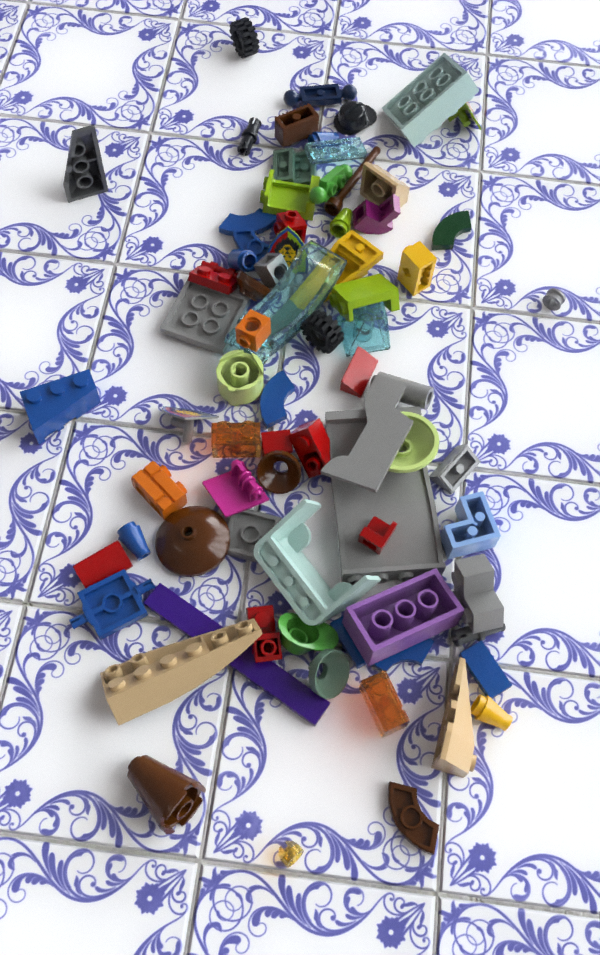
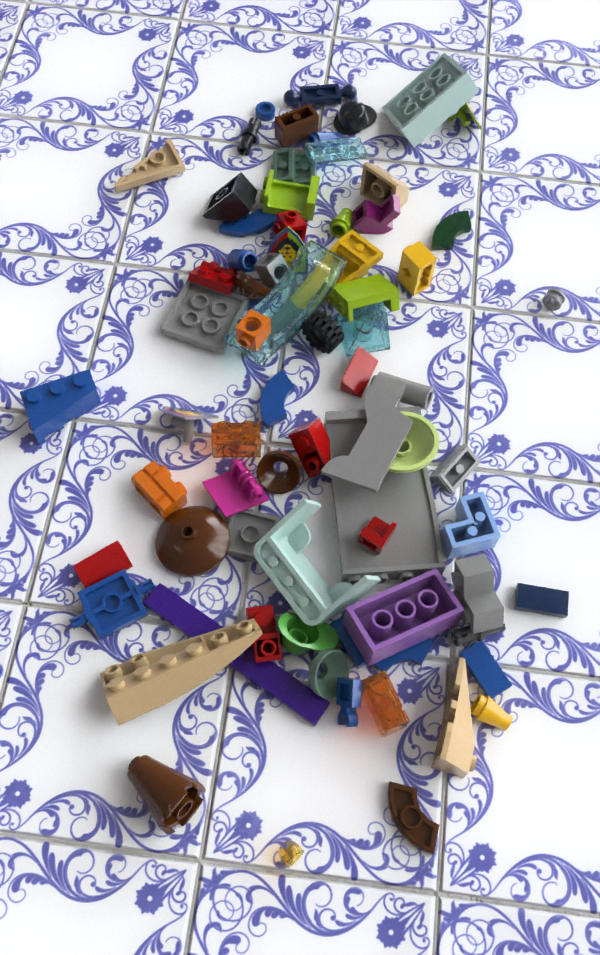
dark grey wedge [63,125,108,203] -> none
blue cone [117,521,151,561] -> none
yellowish green brick [216,350,264,406] -> none
black tyre [229,17,259,58] -> none
blue tile [232,227,270,261] -> none
red panel [261,429,293,456] -> none
bright green plate [309,164,353,204] -> none
reddish brown piece [324,146,381,216] -> none
none -> tan wing [114,138,185,193]
none -> black slope [202,172,258,223]
none -> blue tile [255,102,275,121]
none -> blue plate [336,677,363,727]
none -> dark blue tile [514,583,569,618]

